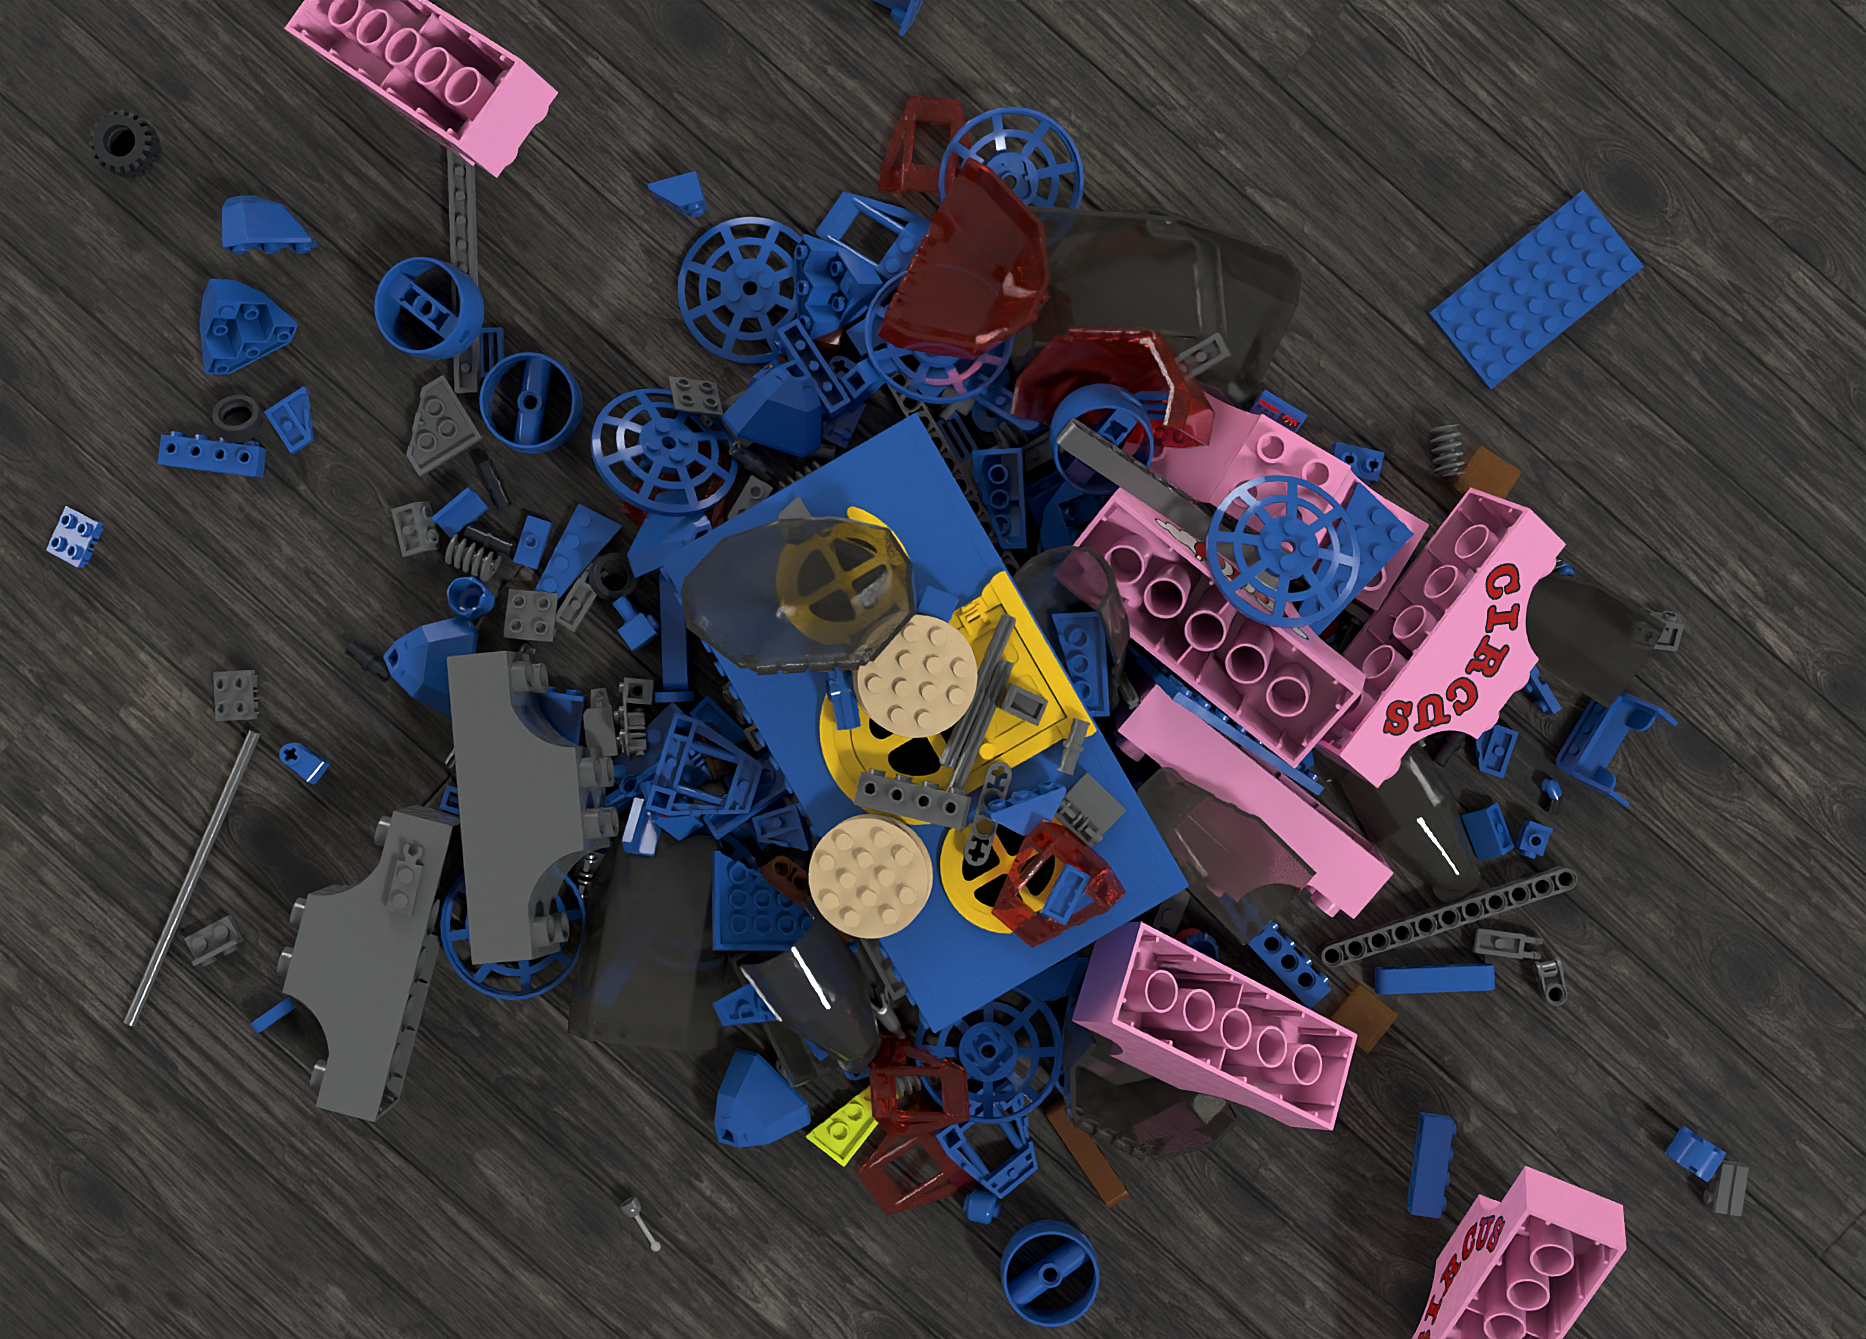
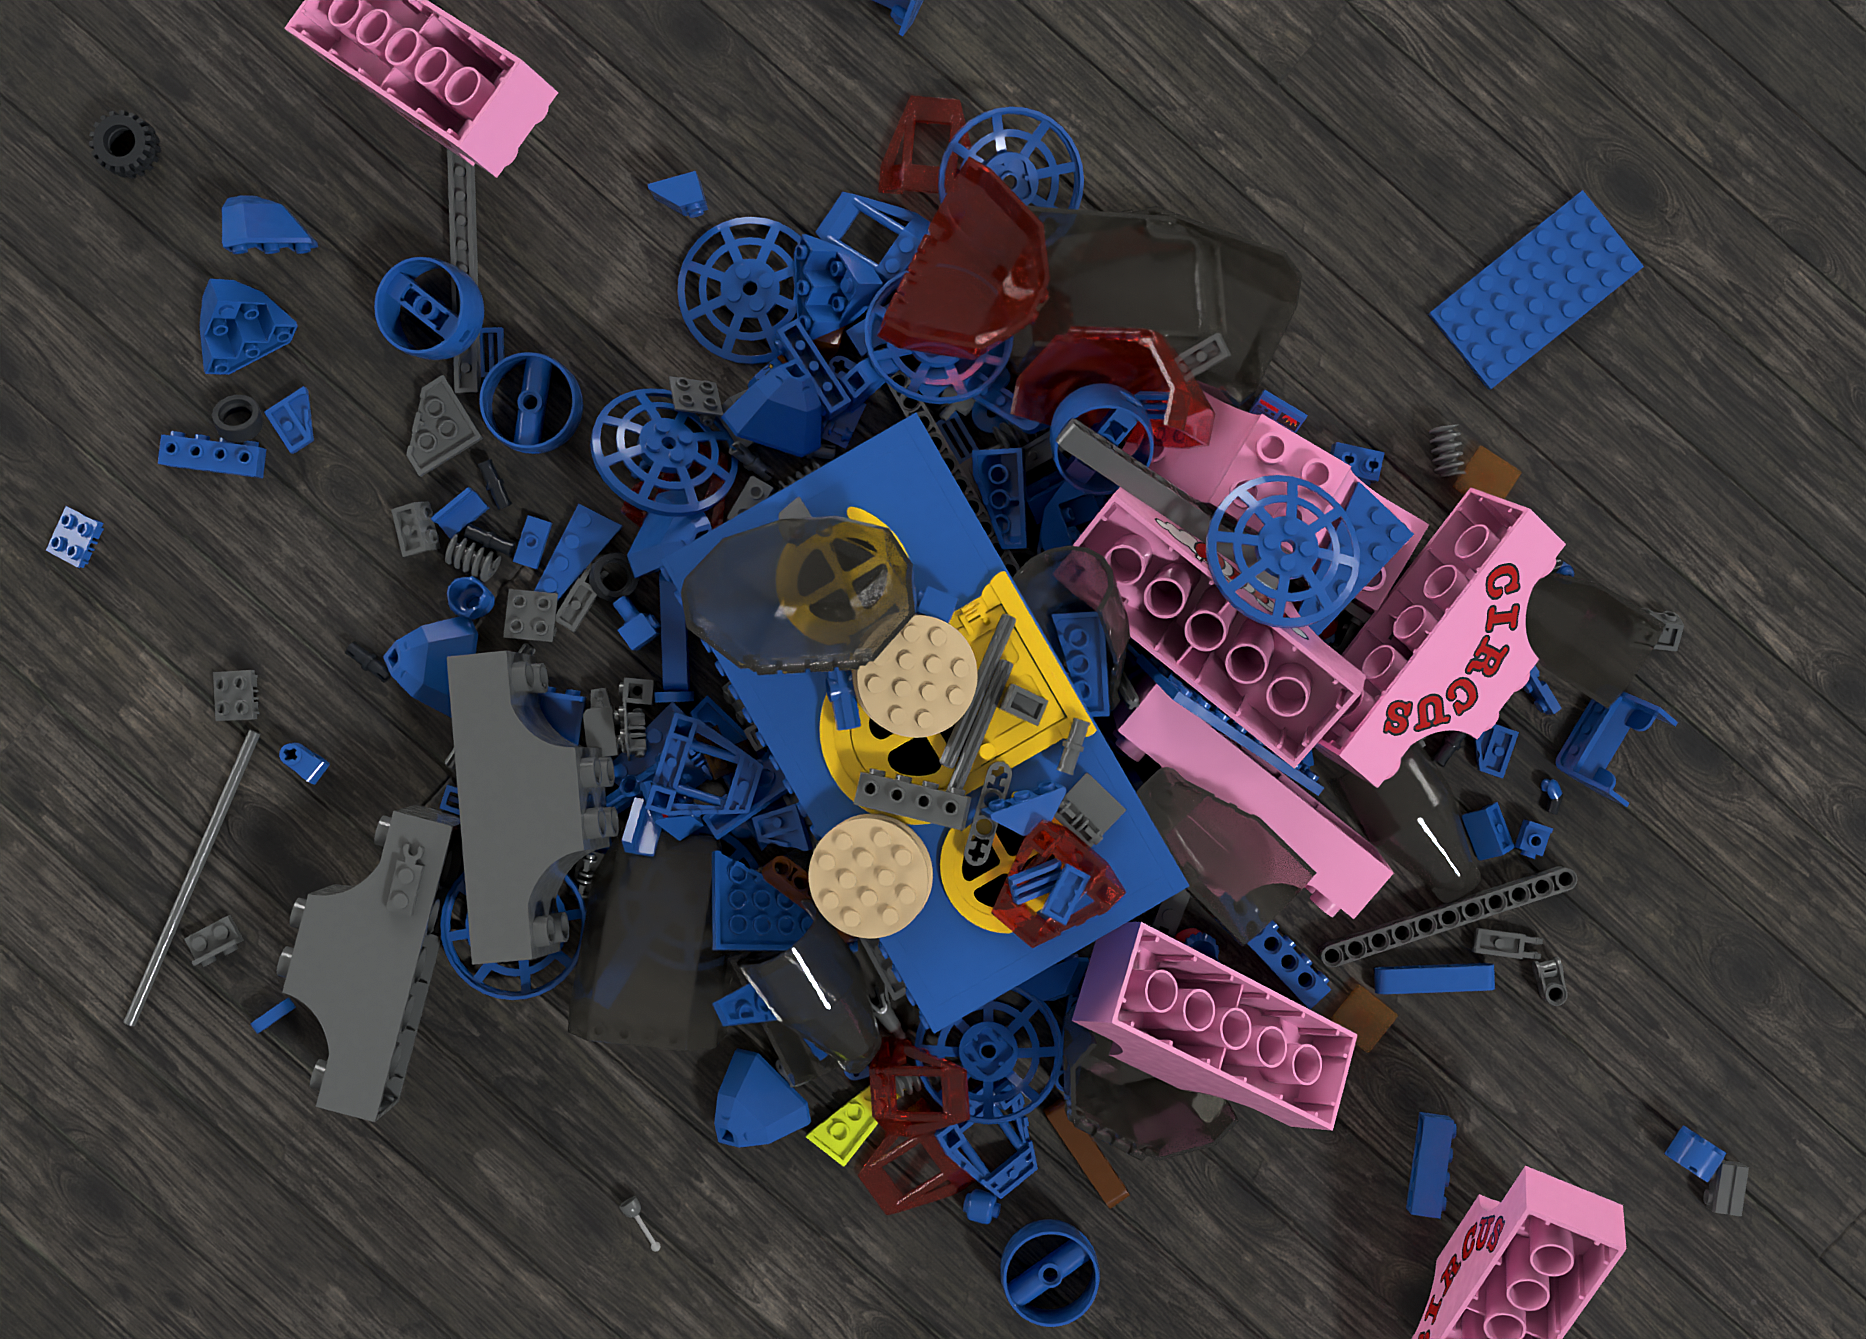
none -> blue tile [1008,858,1062,905]

